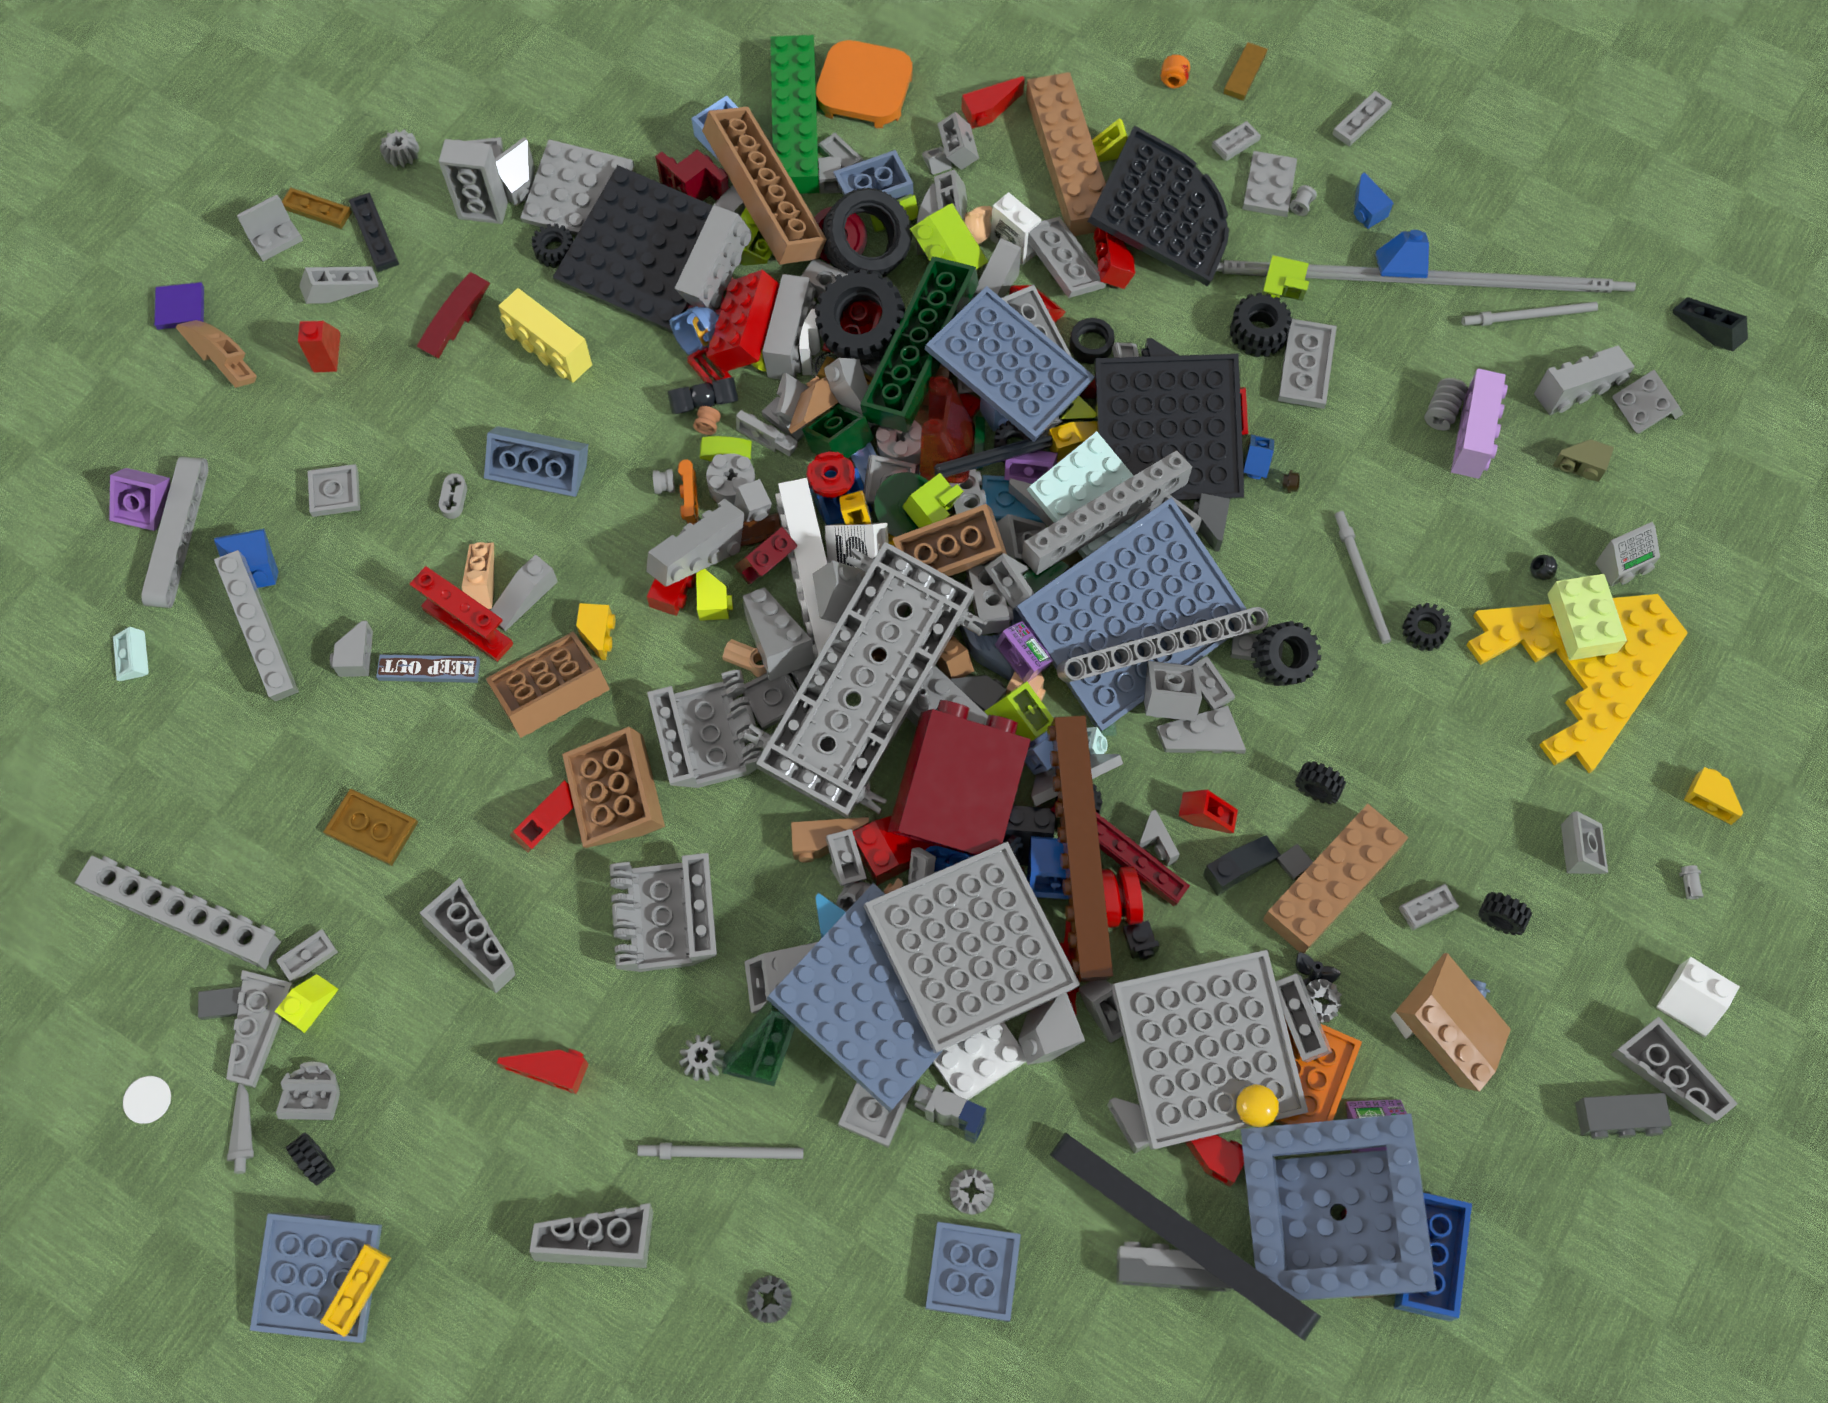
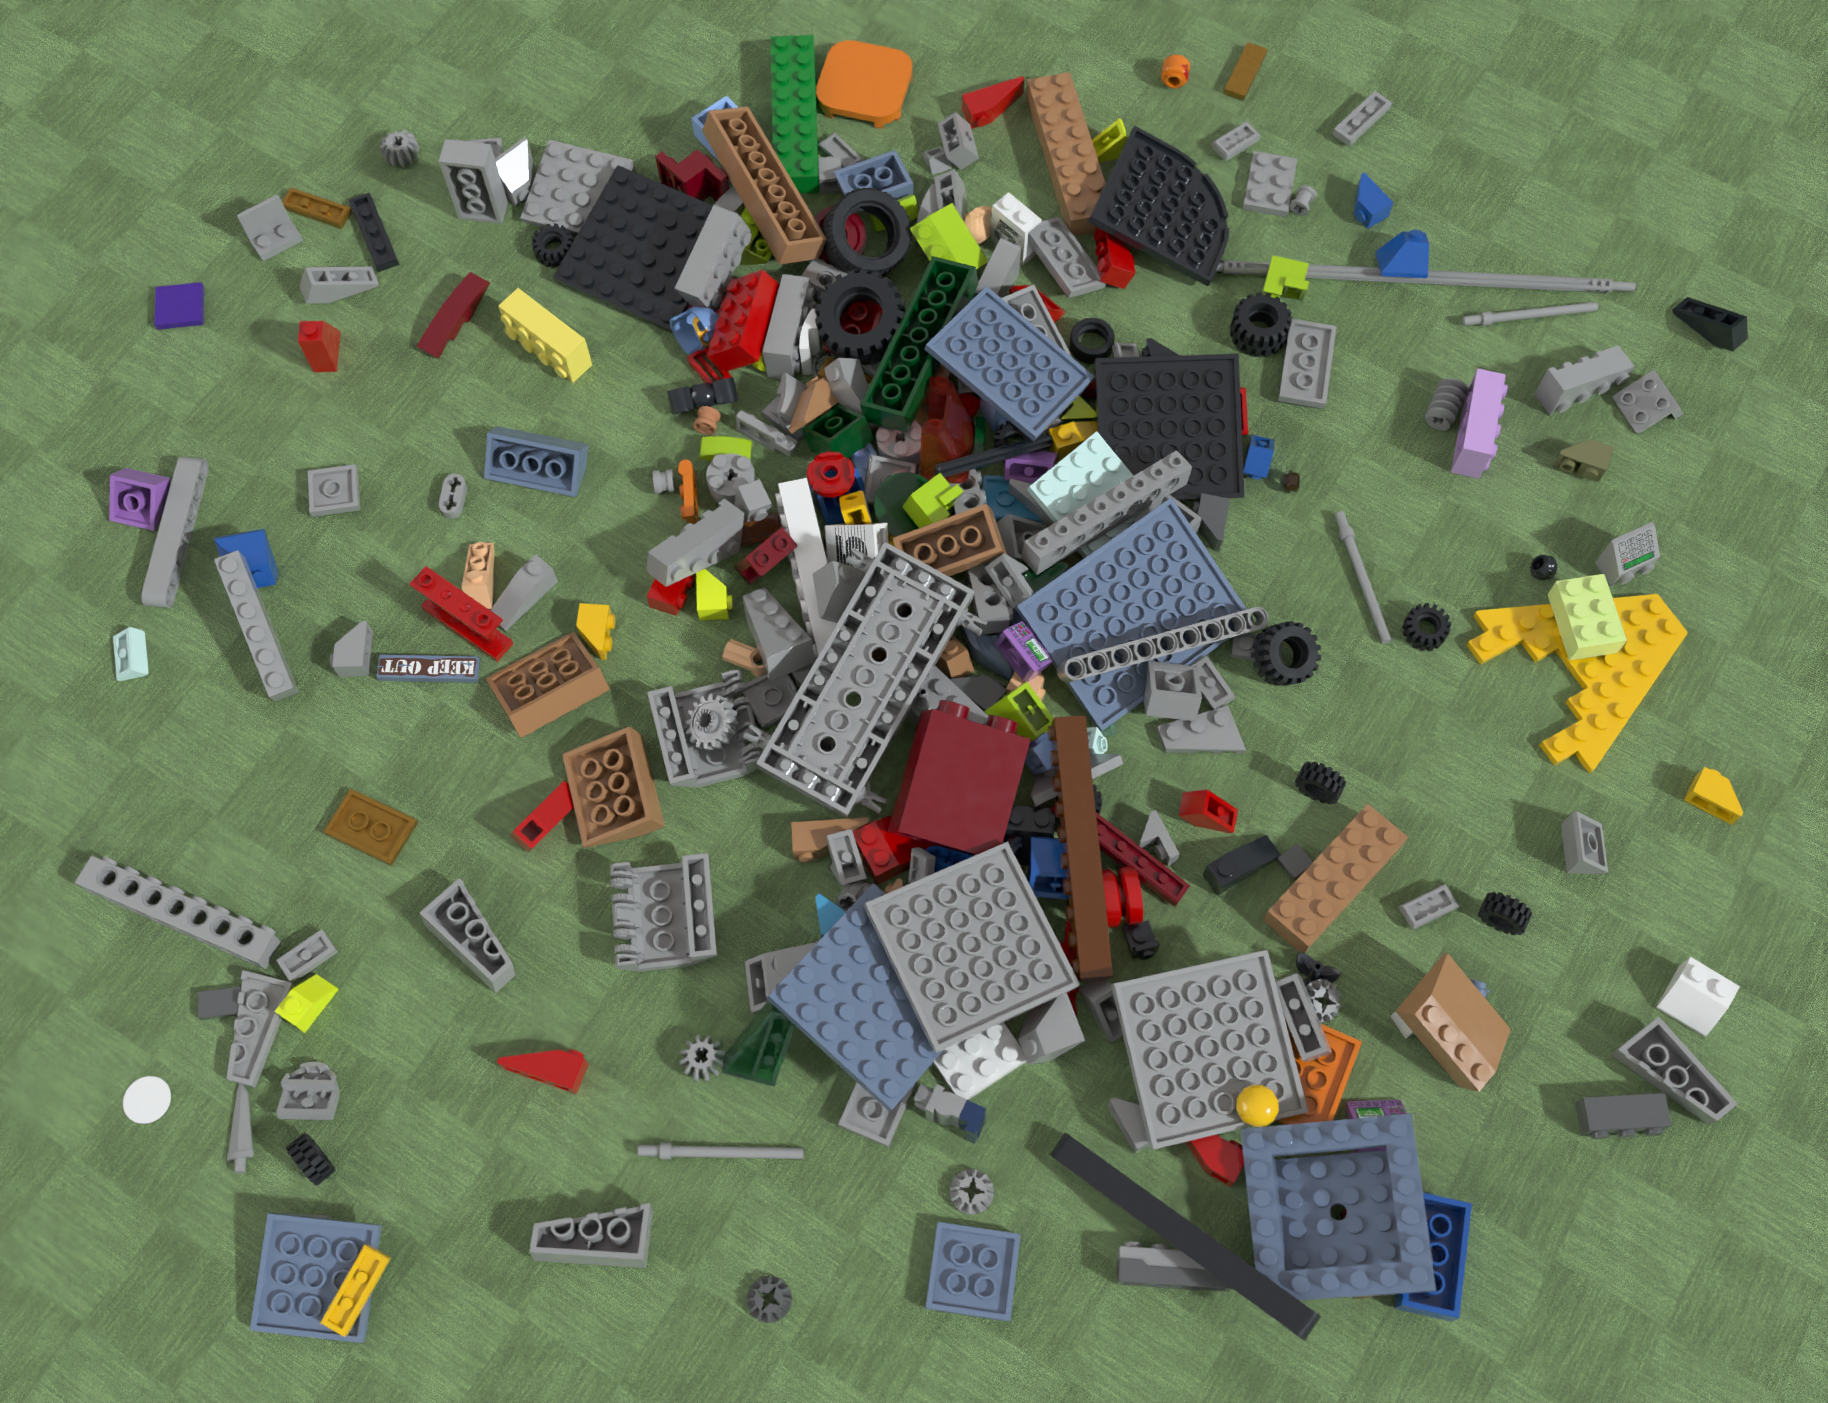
medium nougat slope [176,320,257,388] -> none
light grey pin [1679,865,1704,900] -> none
none -> light grey gear [685,694,738,751]

